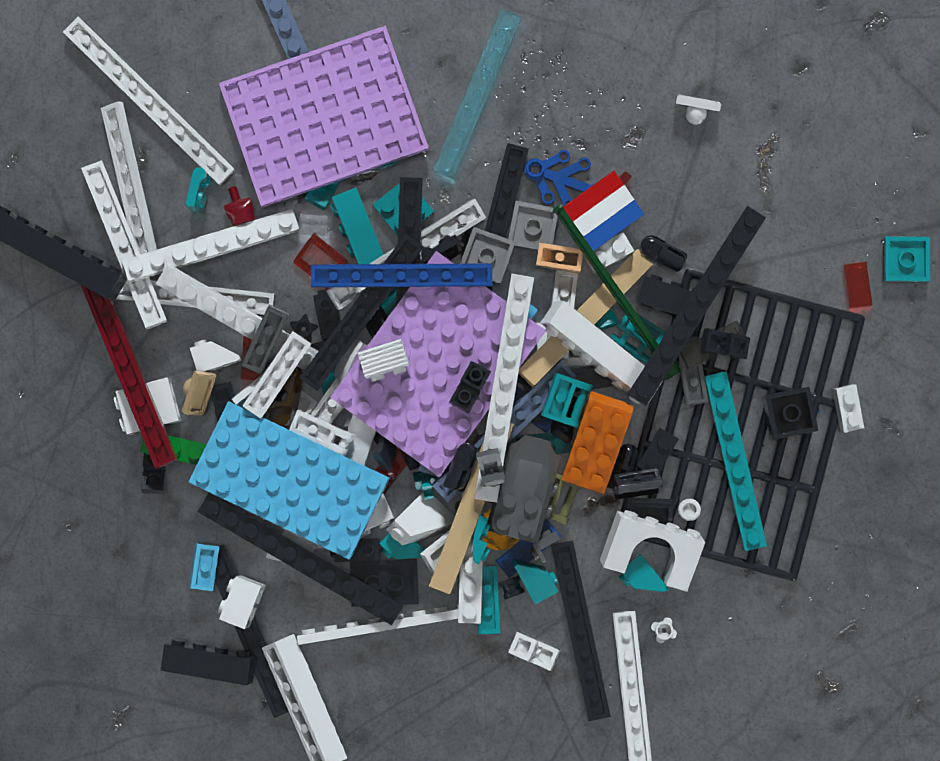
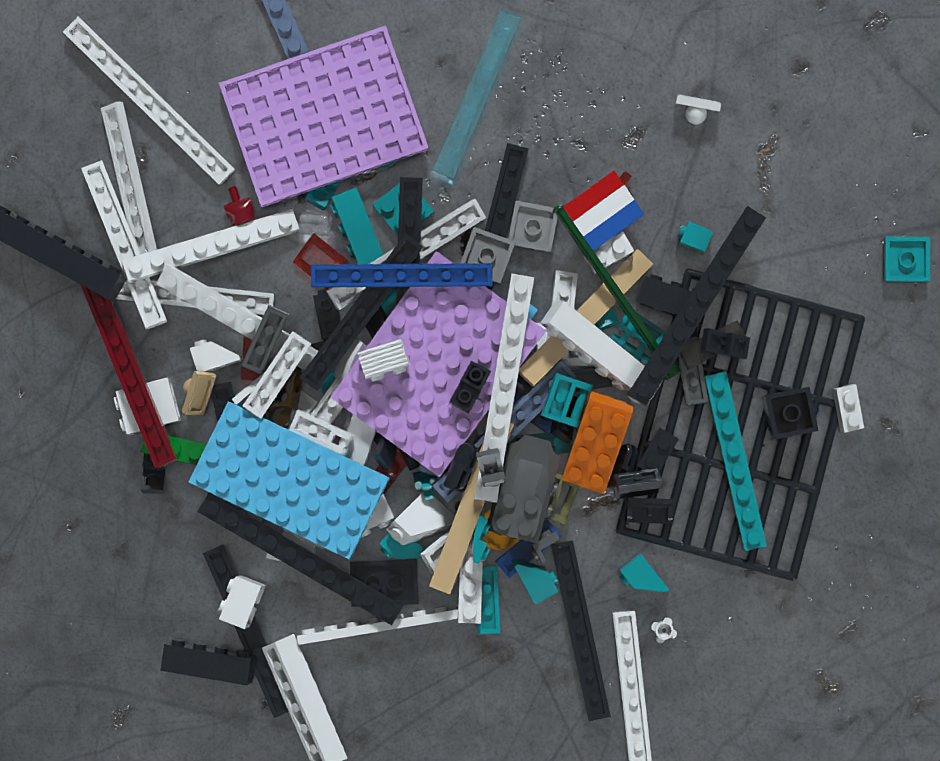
teal plate [185,167,211,213] -> none
medium azure panel [188,543,219,591] -> none
black plate [290,314,318,342] -> none
black brick [330,538,381,562] -> none
black plate [421,234,463,264] -> none
black wheel [498,575,525,600] -> none
white slope [508,632,561,671] -> none
blue plant [524,150,597,205] -> none
light nougat slope [536,243,583,274] -> none
white arch [600,510,705,592] -> none
black arm [640,235,687,272] -> none
white tile [678,499,701,521] -> none
clear red tile [843,261,873,309] -> none
none -> teal brick [677,222,713,255]

